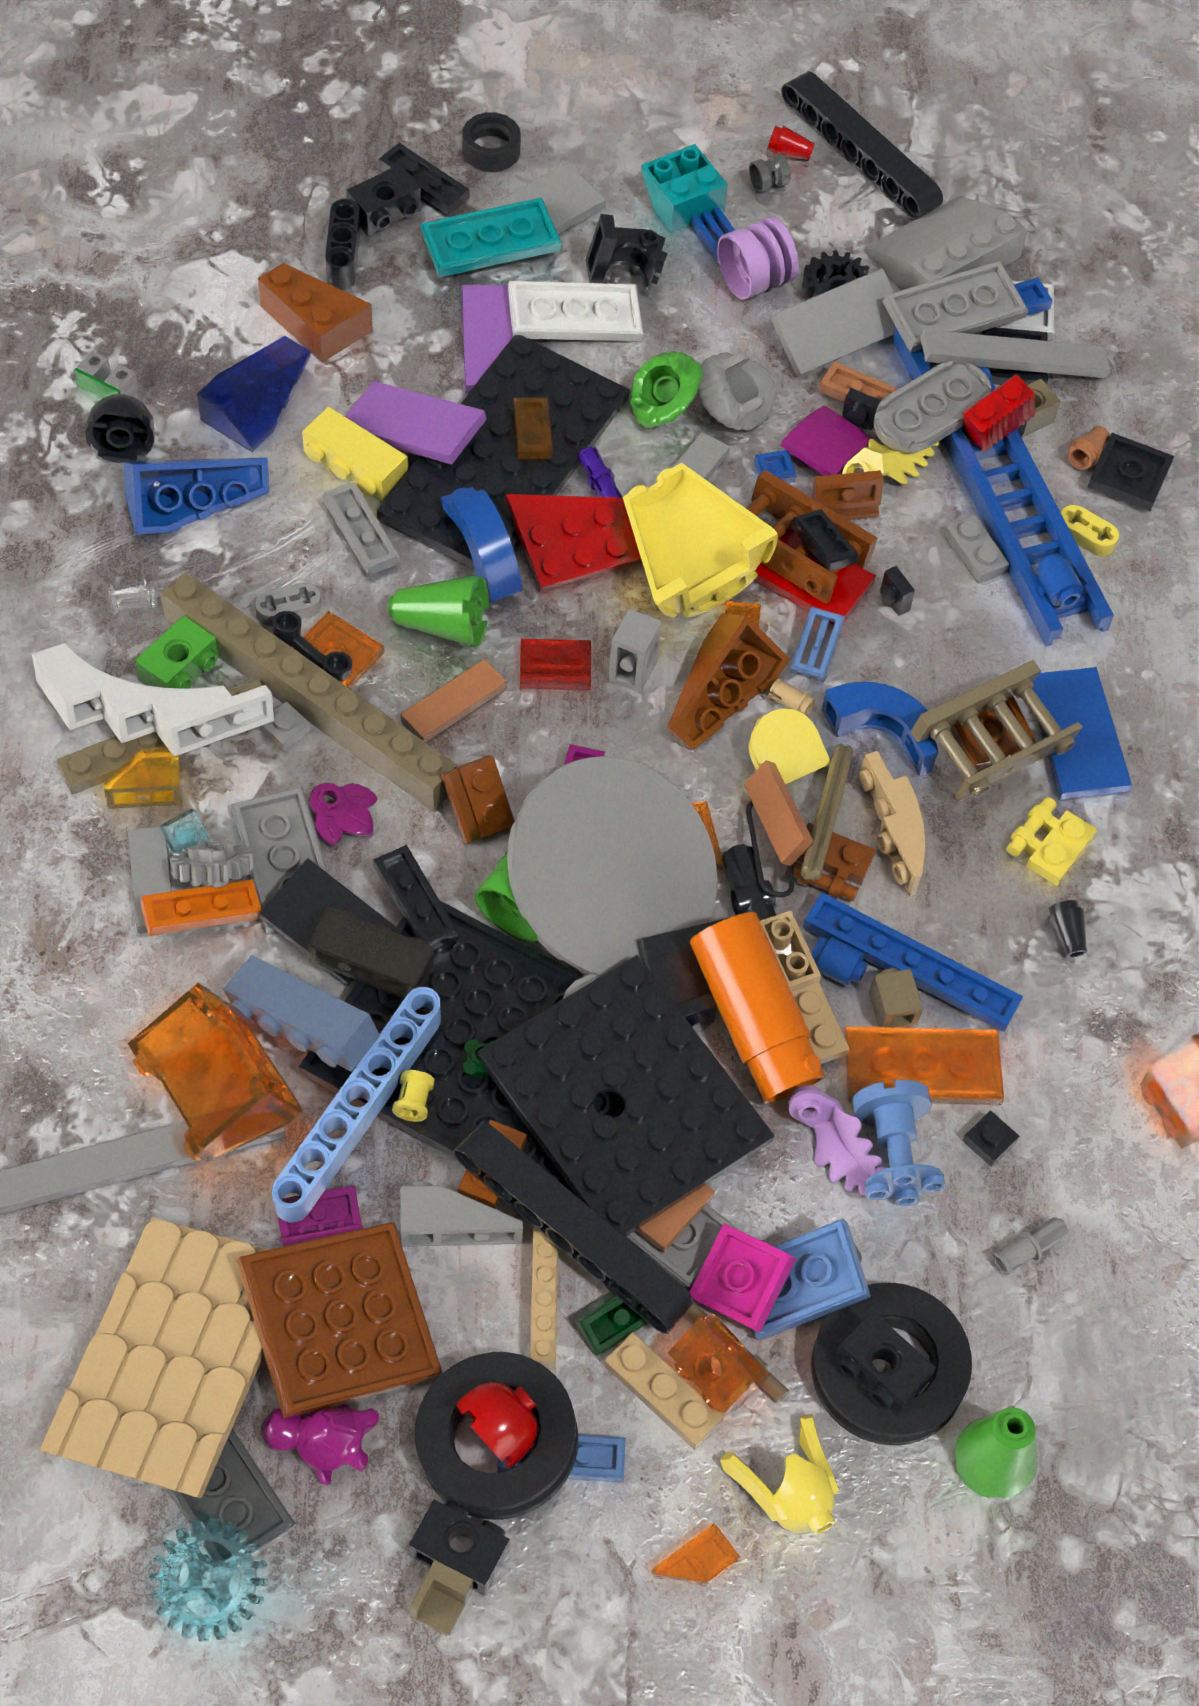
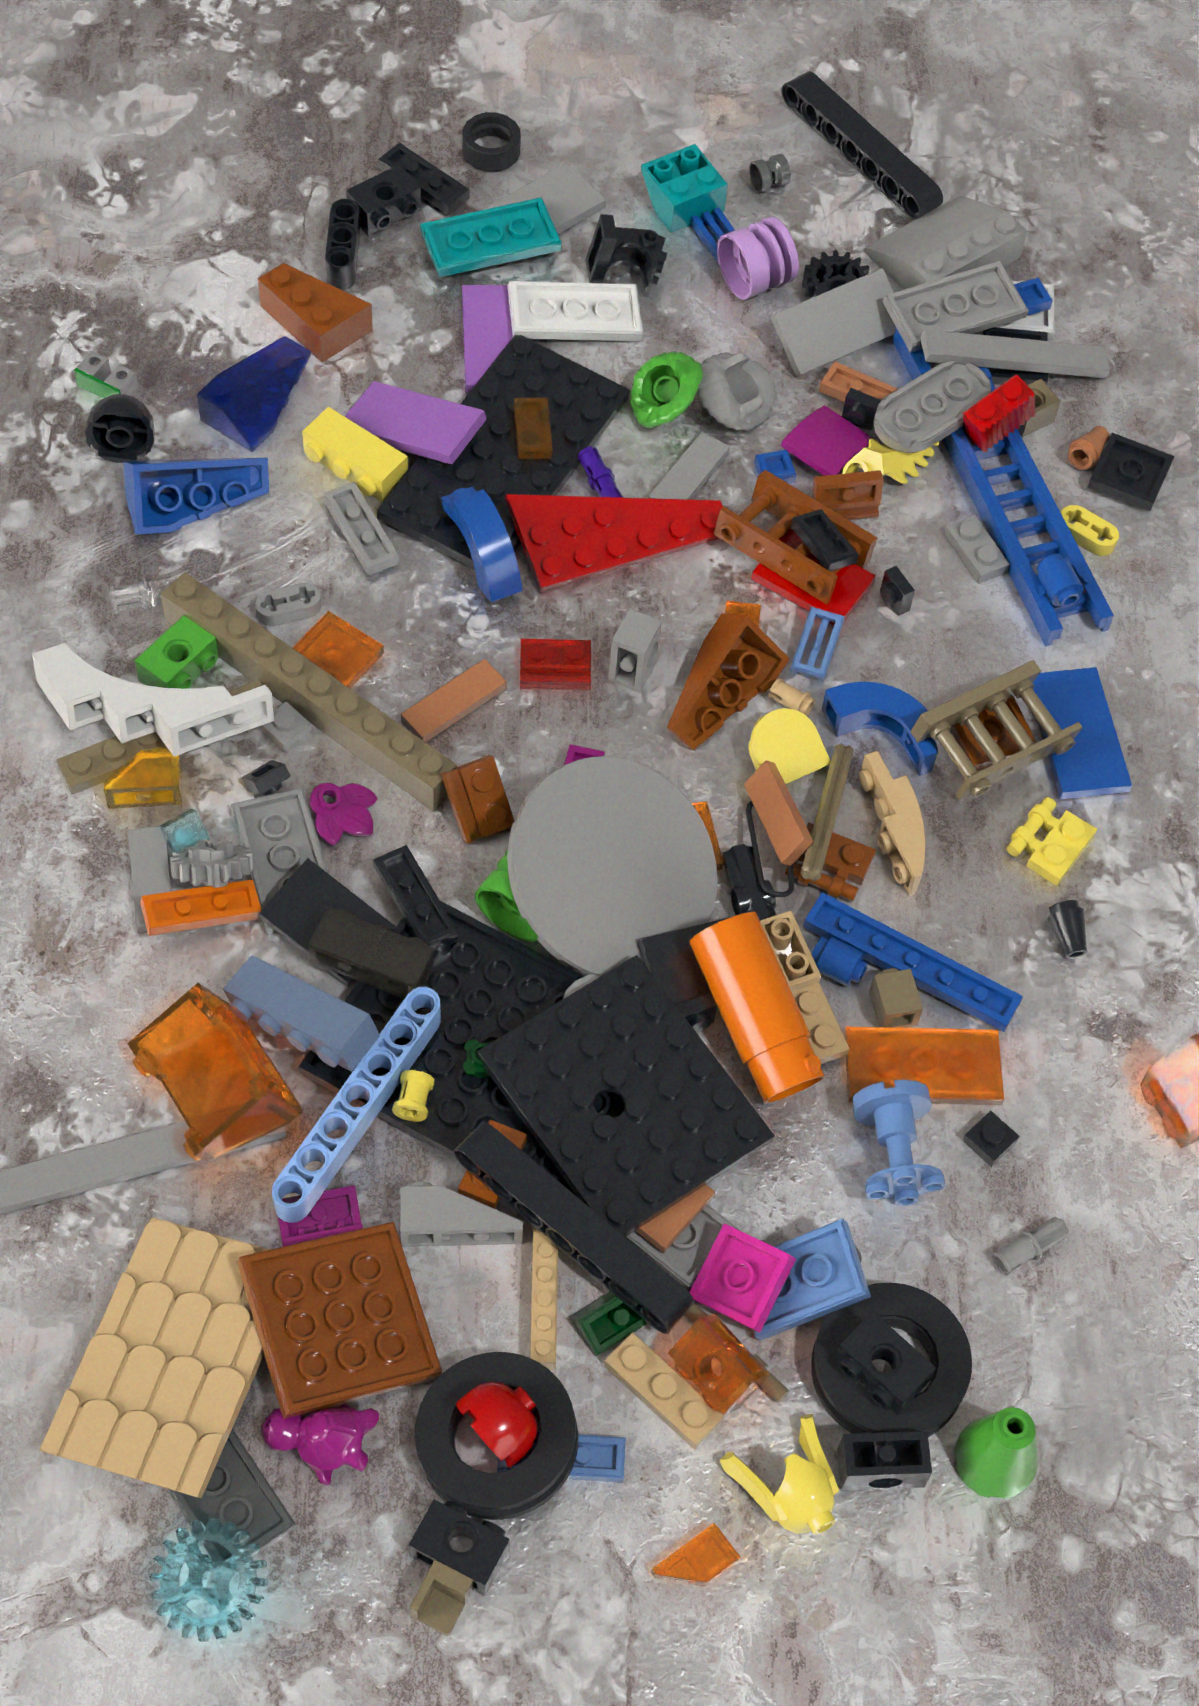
black bar [272,611,353,681] -> none
bright green cone [388,575,489,646] -> none
light yellow cone [623,462,778,618] -> none
red cone [767,125,815,161] -> none
lavender plant [788,1085,887,1196] -> none
none -> black plate [242,760,291,795]
none -> black brick [837,1431,932,1491]

